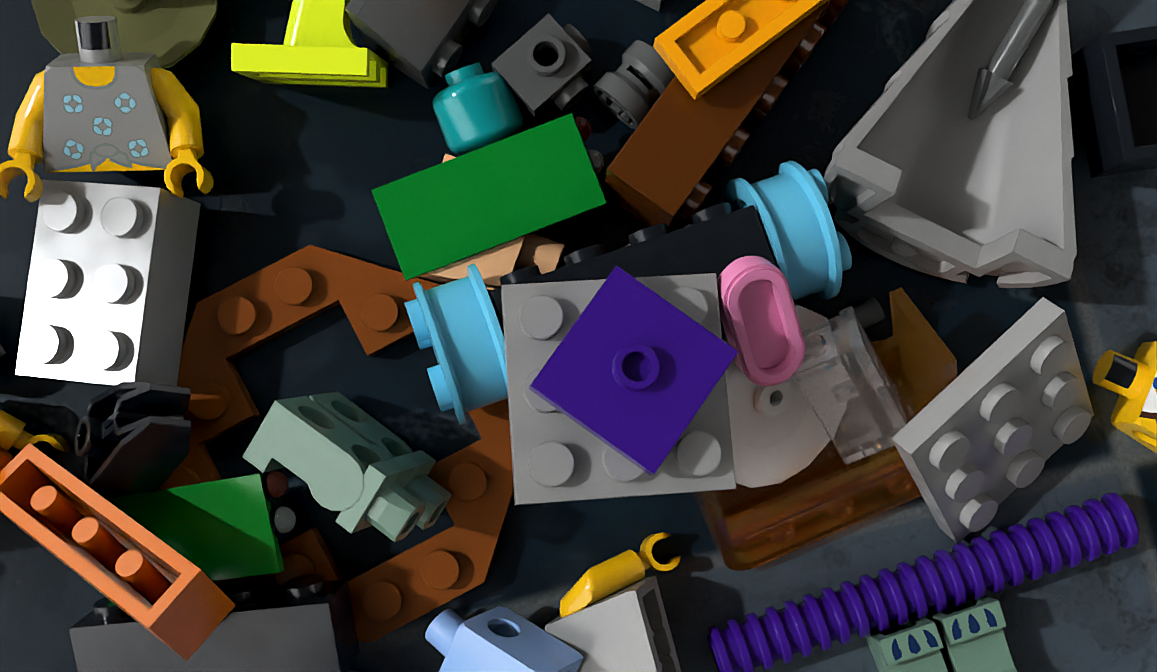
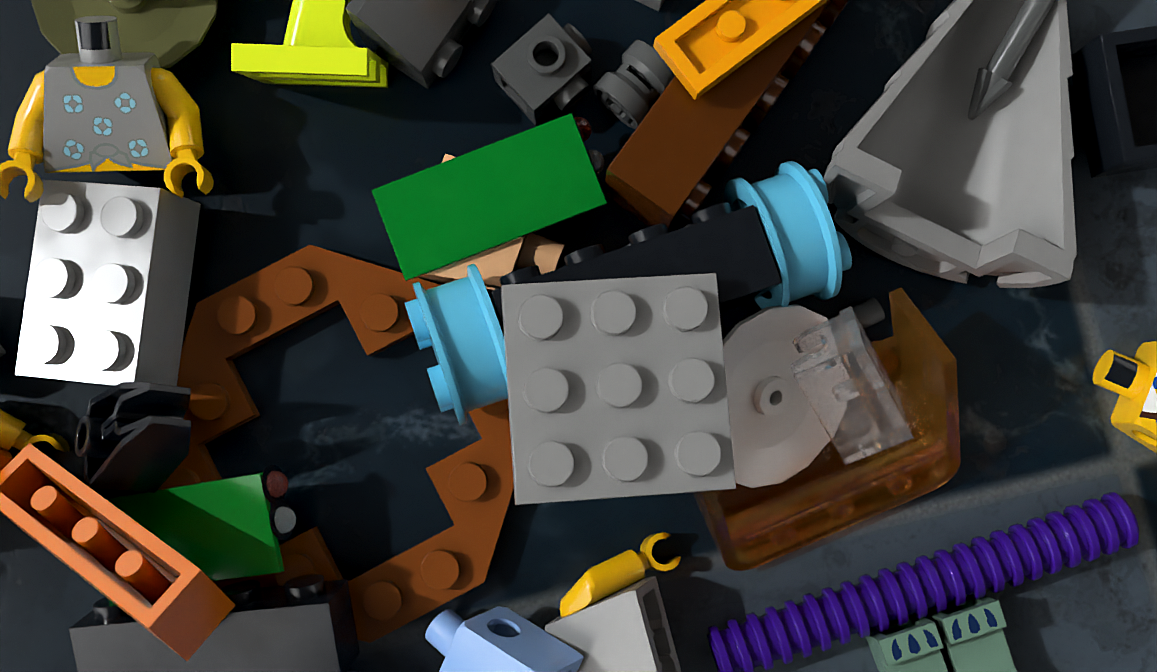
sand green hips [242,391,452,542] -> none
teal head [432,63,525,154] -> none
dark purple plate [529,265,738,476] -> none
bright pink tile [717,256,805,386] -> none
light grey plate [891,297,1094,543] -> none

